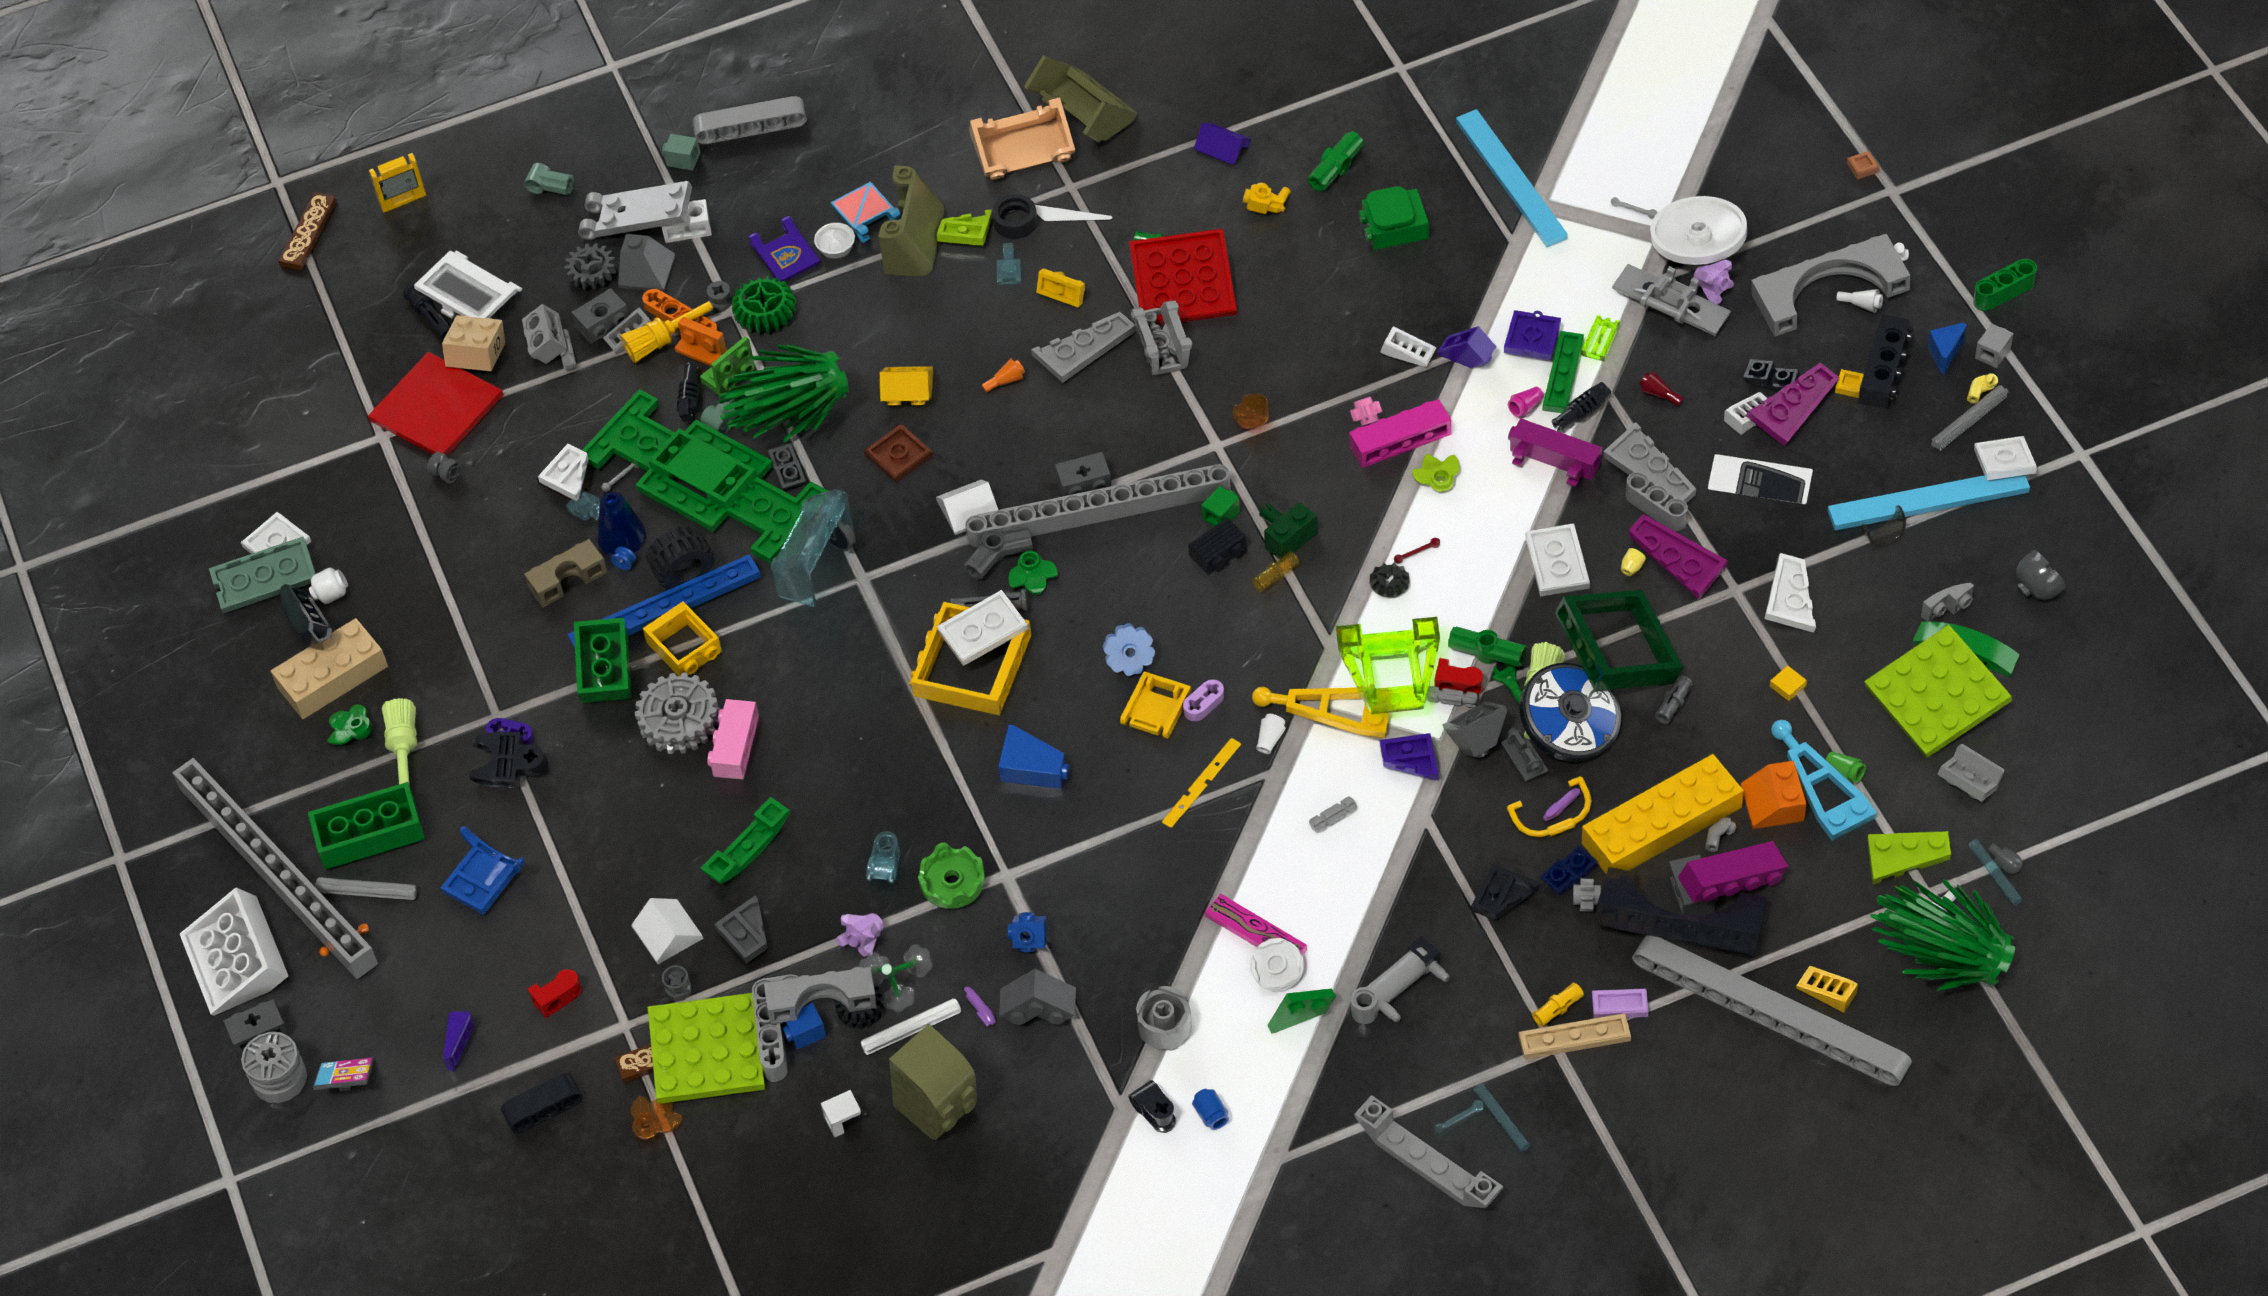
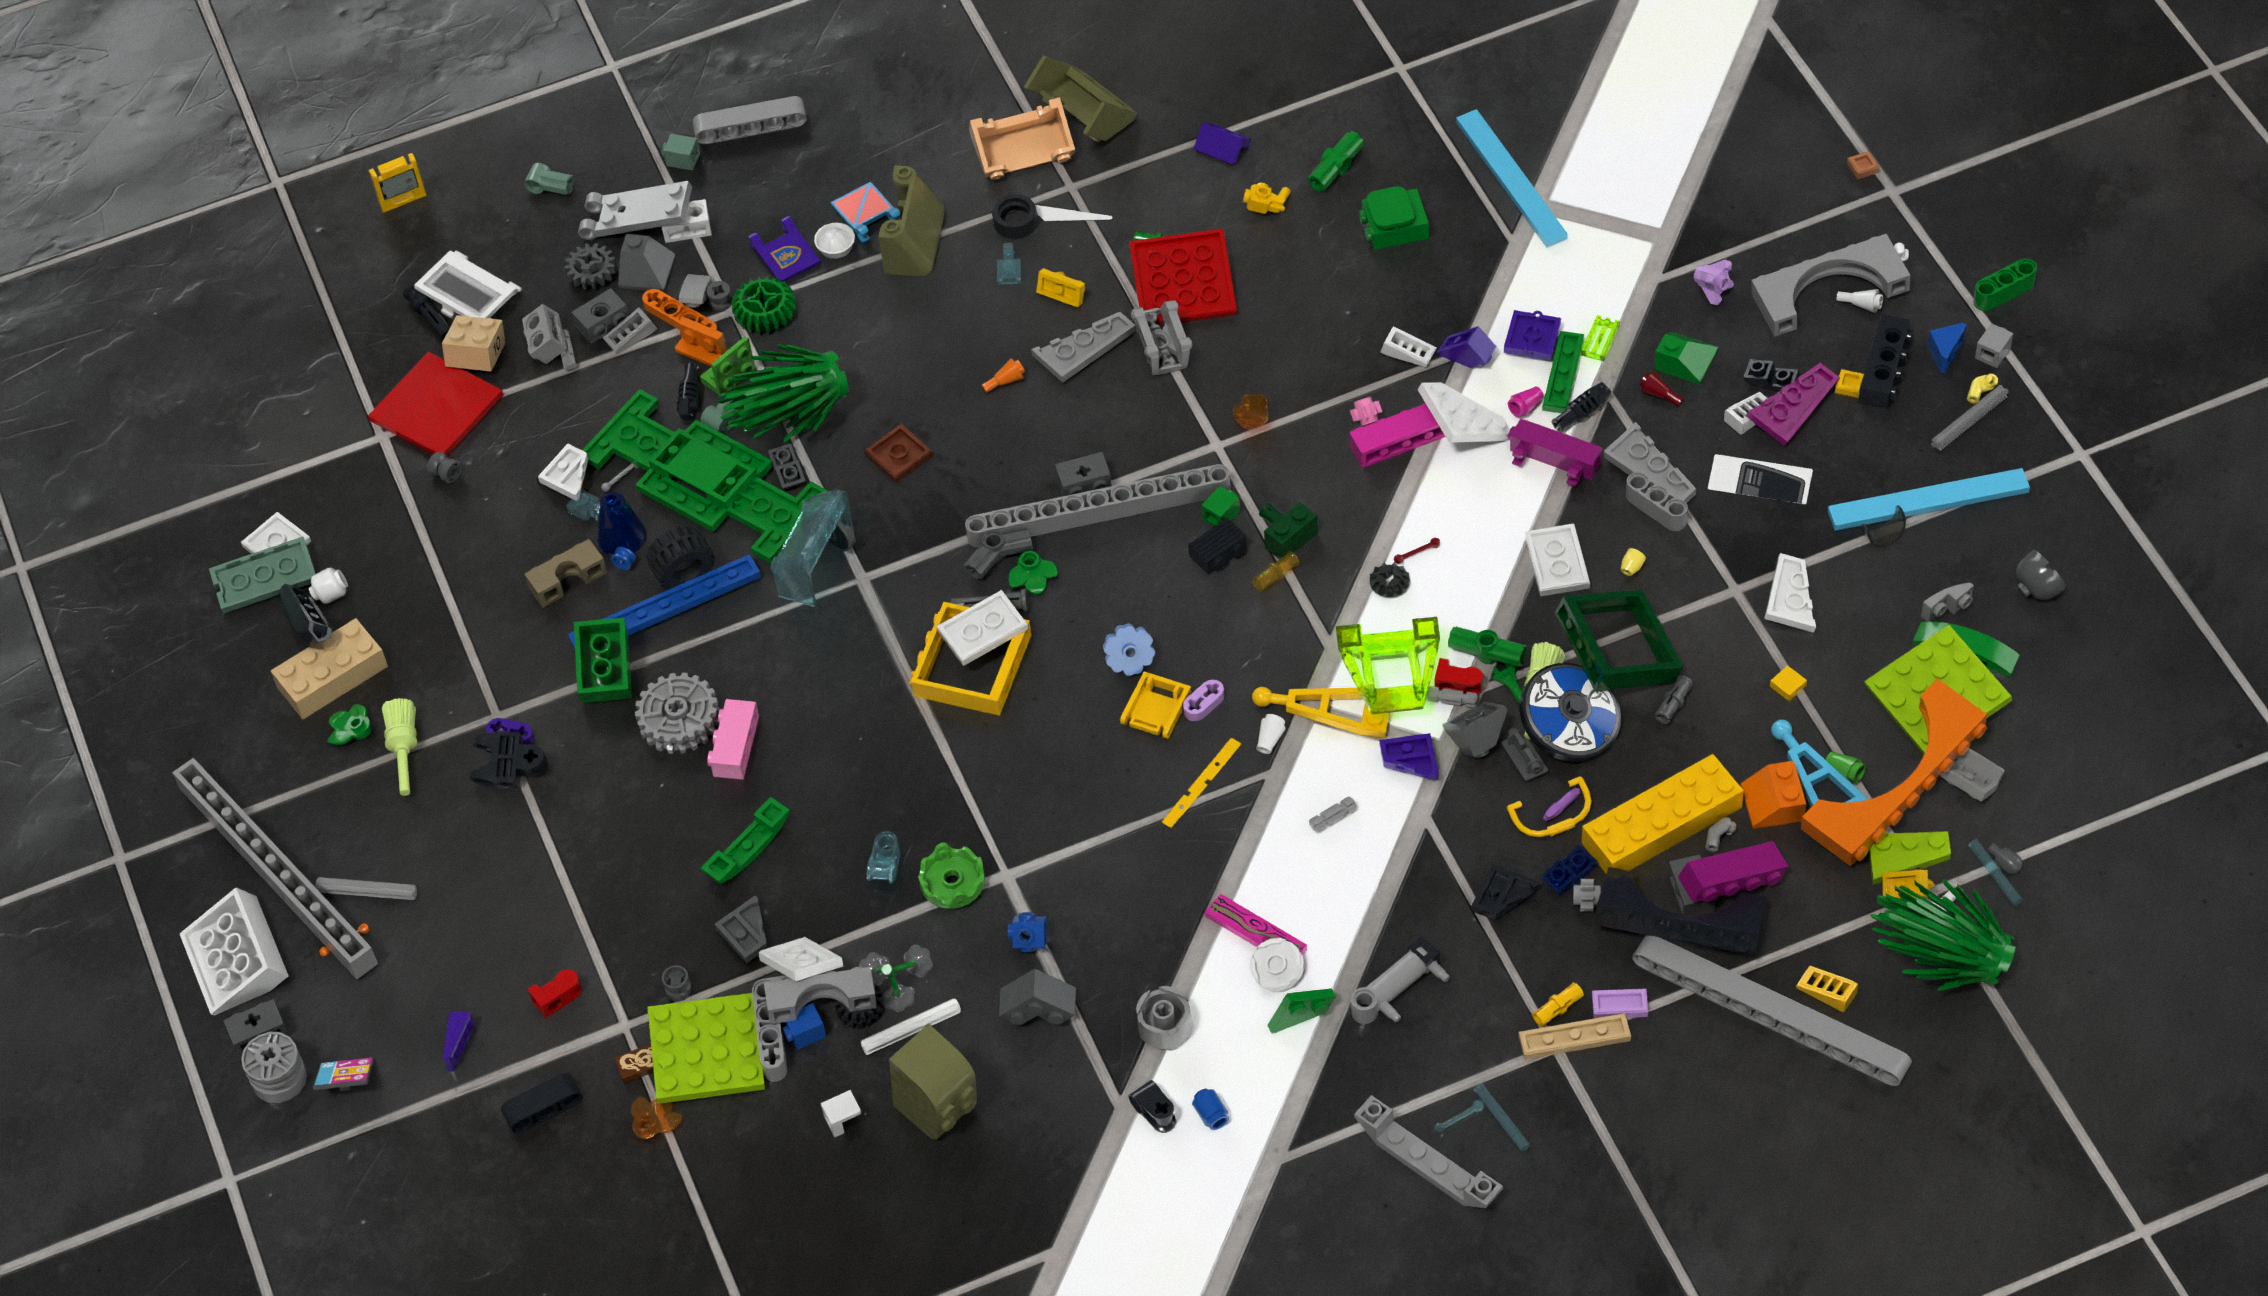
reddish brown tile [279,192,337,270] -> none
green brick [308,782,425,870] -> none
blue piece [441,826,525,915] -> none
yellow piece [620,301,713,363] -> none
white slope [632,898,703,964] -> none
yellow window [643,601,722,676] -> none
lavender rock [836,913,884,957] -> none
yellow slope [880,366,933,405] -> none
white slope [936,480,998,535] -> none
lime wing [937,210,993,246] -> none
medium lavender piece [964,987,996,1027] -> none
blue slope [998,725,1069,789] -> none
lime plate [1412,454,1460,492] -> none
light grey hinge [1610,197,1658,219] -> none
light grey piece [1612,264,1731,336] -> none
magenta wing [1629,514,1728,600] -> none
white dish [1650,196,1747,265] -> none
white tile [1974,436,2037,481] -> none
none -> light grey slope [679,274,711,307]
none -> white tile [759,937,843,981]
none -> white plate [1418,382,1510,442]
none -> green slope [1654,332,1719,385]
none -> orange arch [1801,678,1987,867]
none -> yellow tile [1882,870,1935,899]

